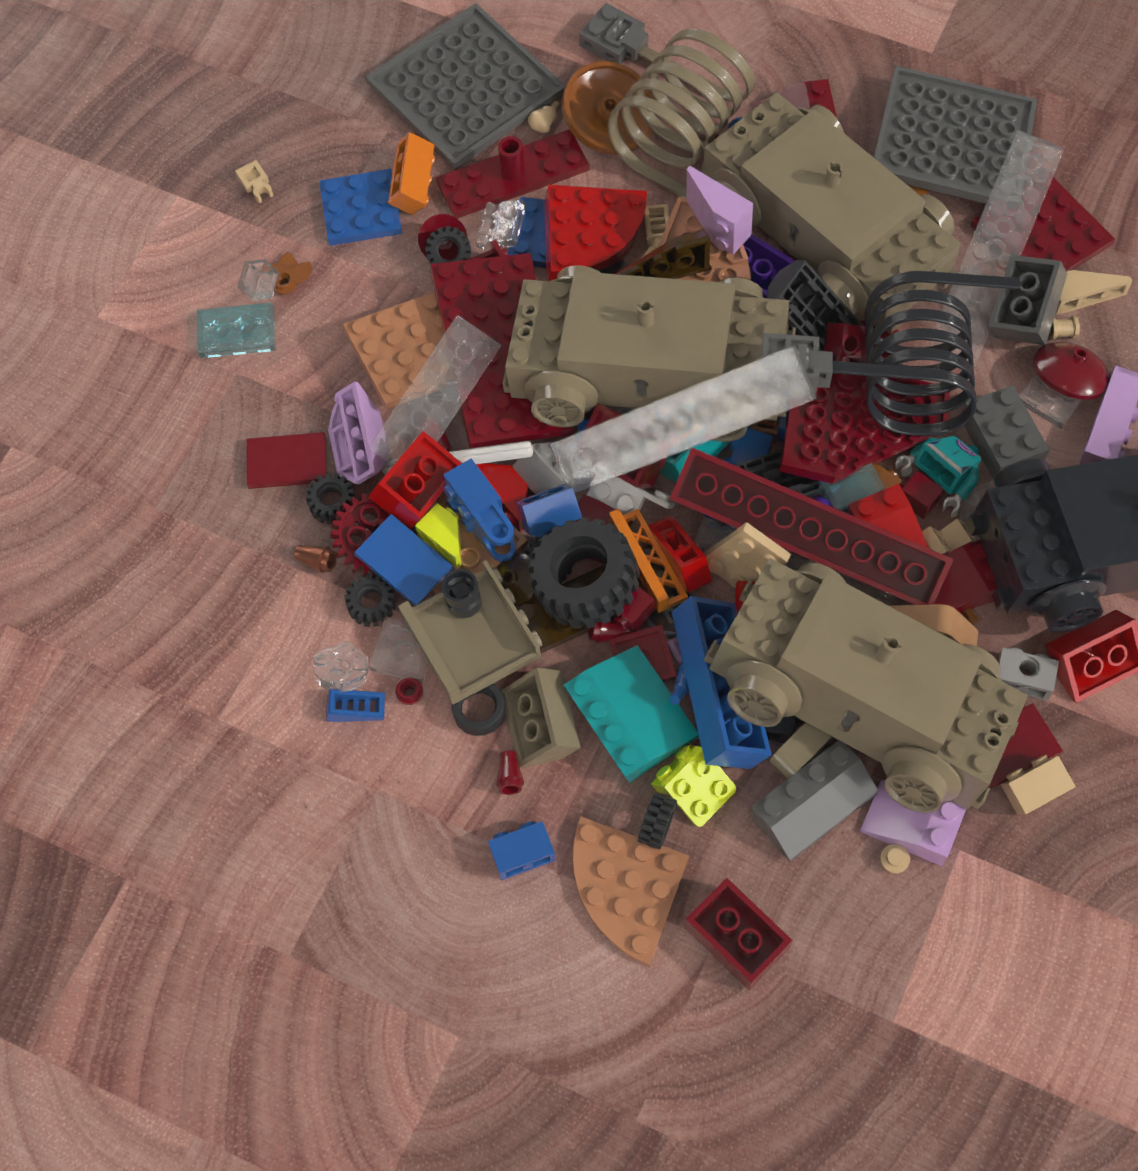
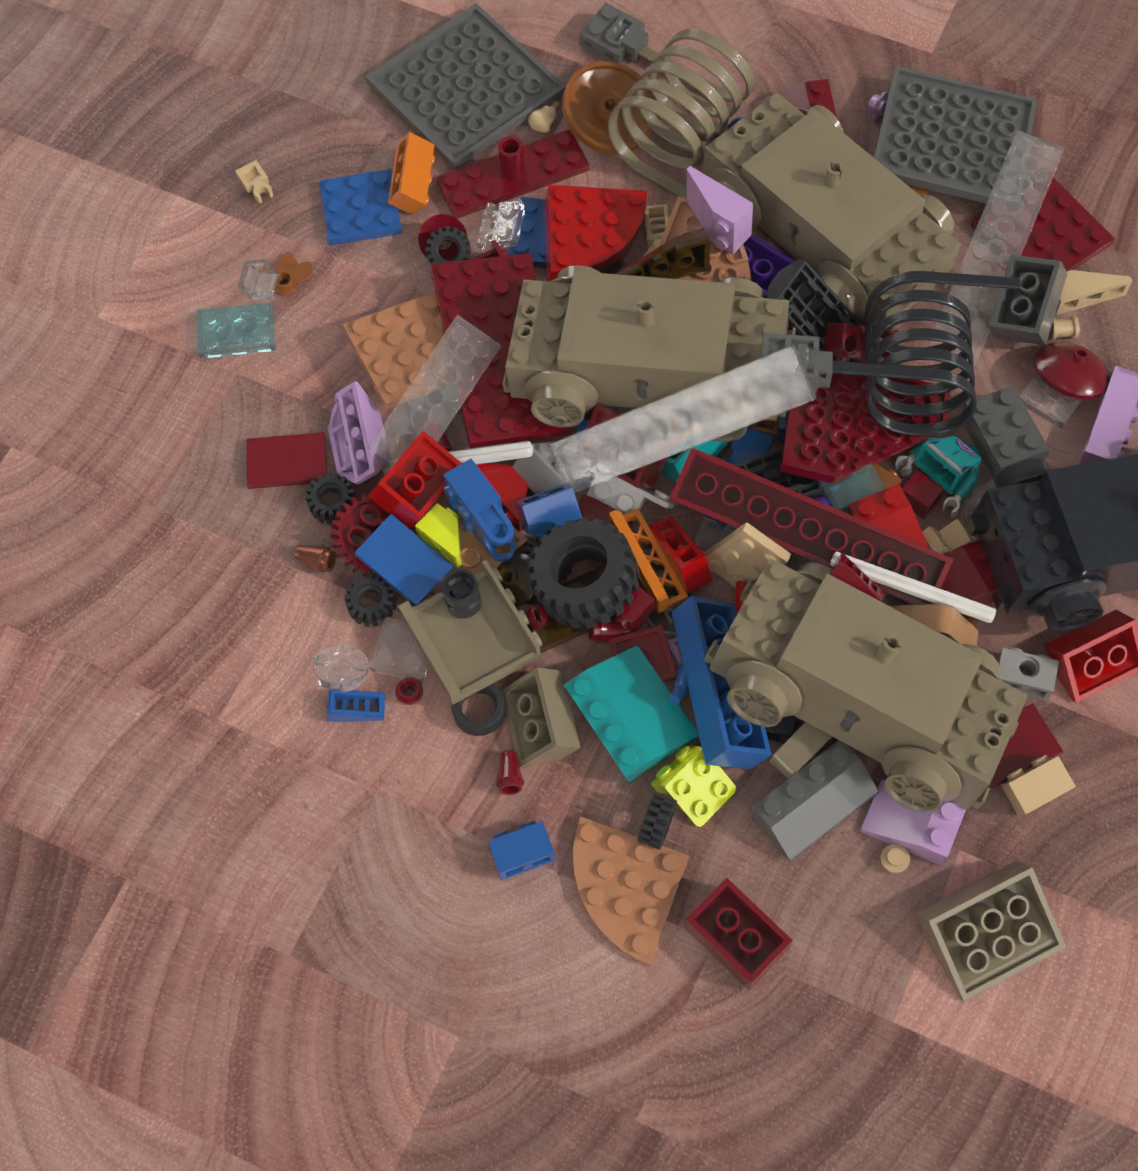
none -> dark red hinge [526,605,549,629]
none -> dark red slope [830,552,884,602]
none -> white axle [830,552,996,623]
none -> lavender plate [868,92,888,121]
none -> dark tan slope [915,861,1066,1001]

